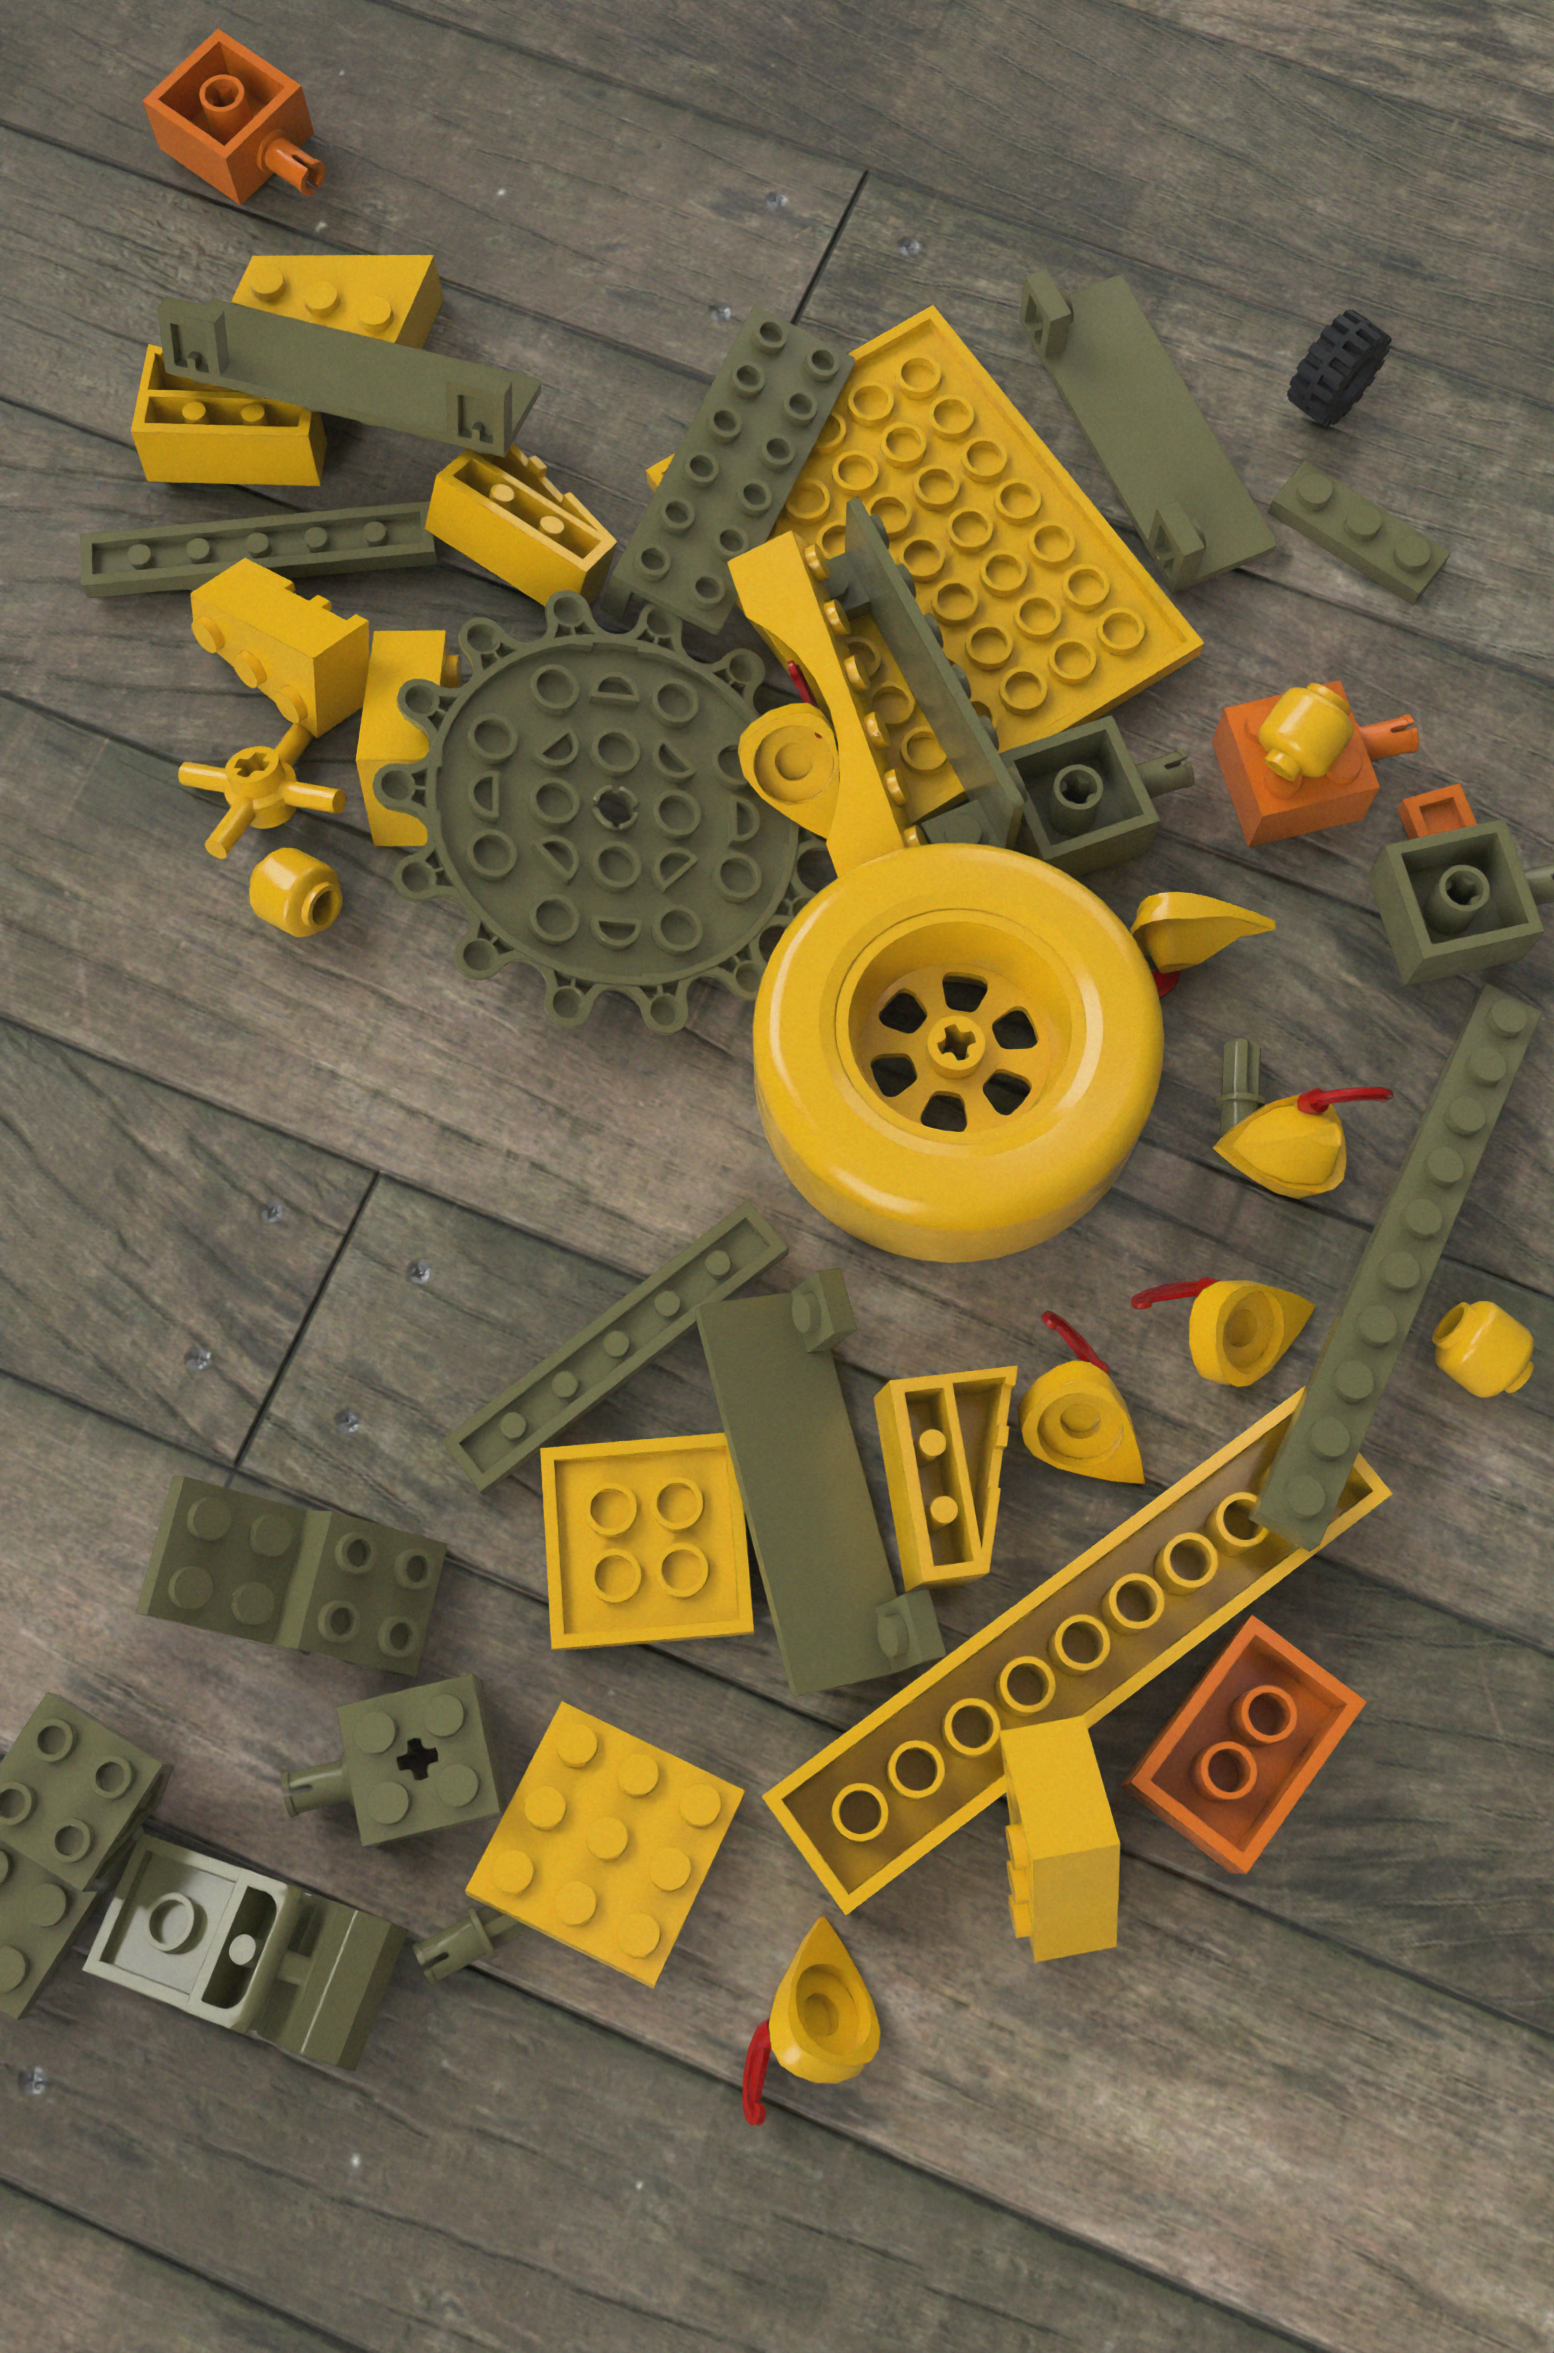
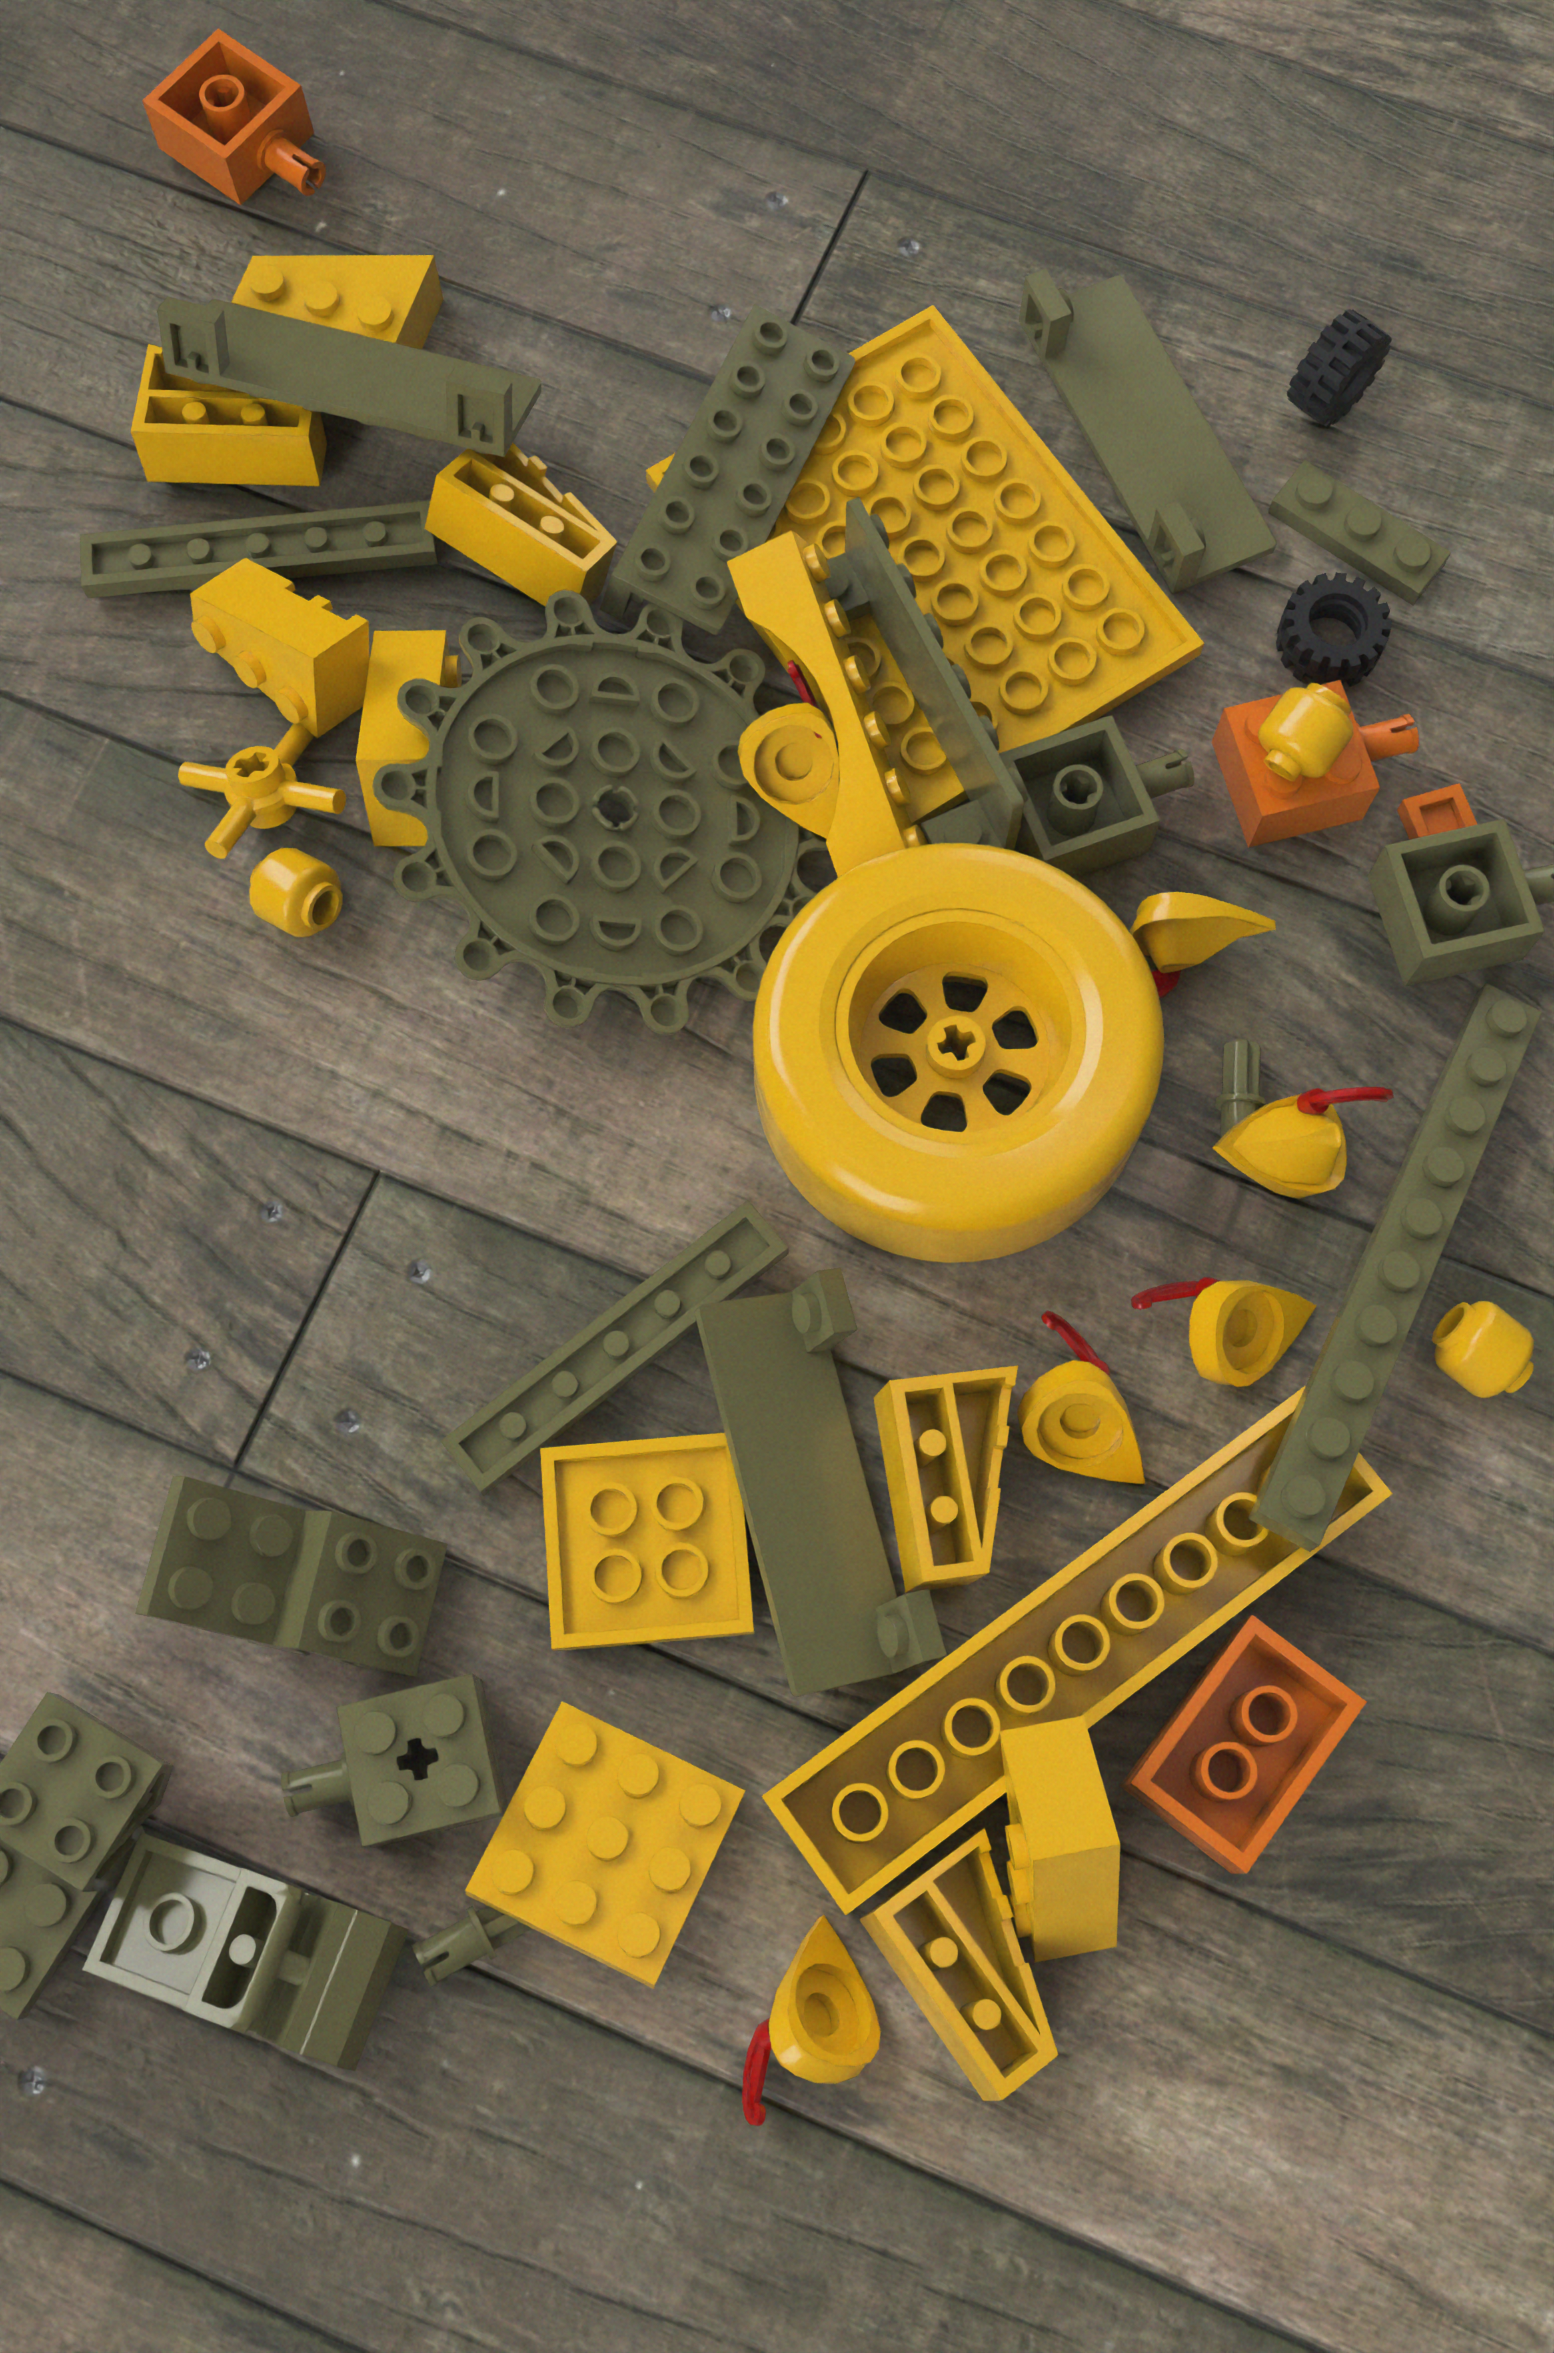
none -> yellow wedge [859,1828,1059,2101]
none -> black tyre [1276,572,1392,687]

